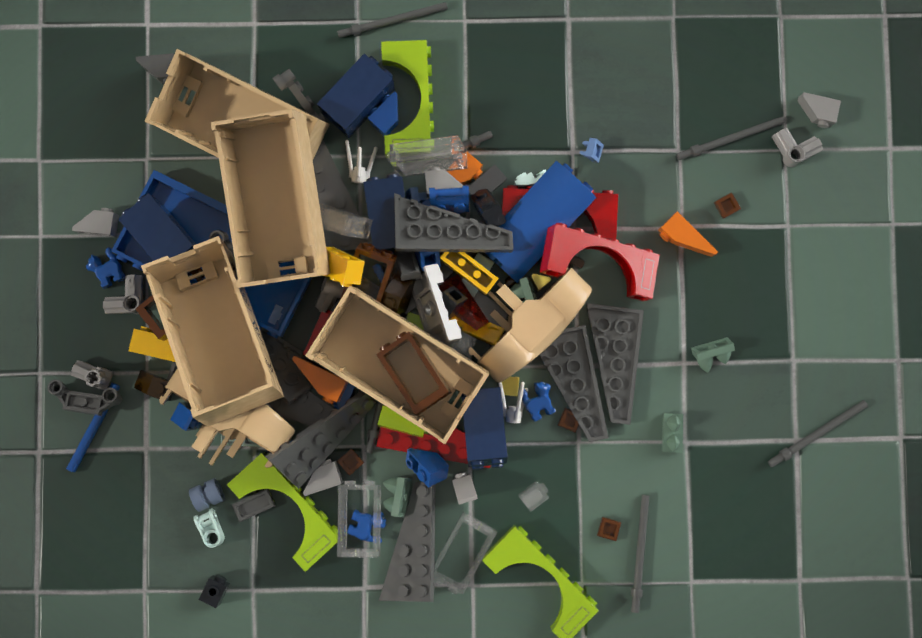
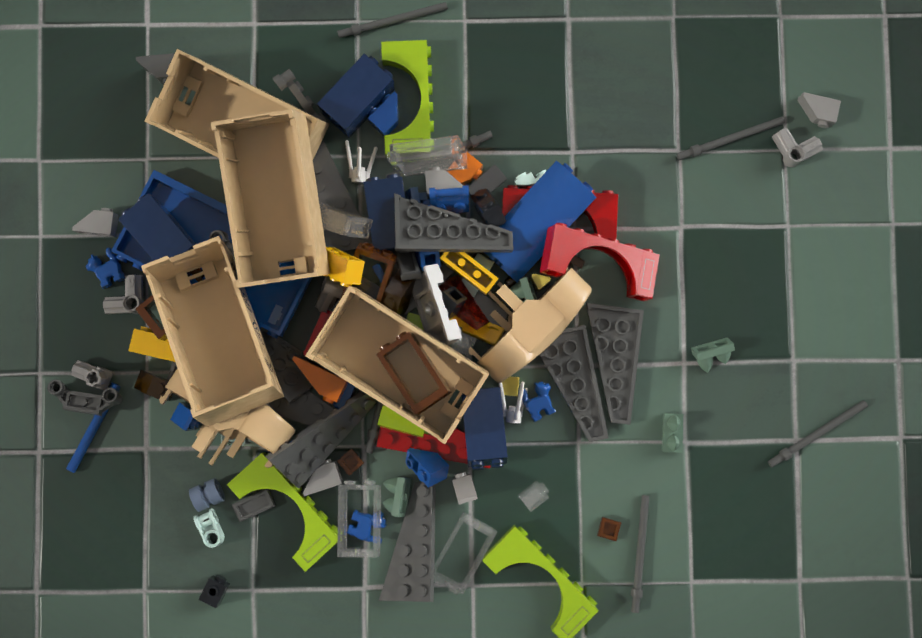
reddish brown tile [558,408,579,433] -> none
medium blue tile [580,138,604,163] -> none
orange slope [658,211,718,257] -> none
reddish brown tile [714,192,741,219] -> none

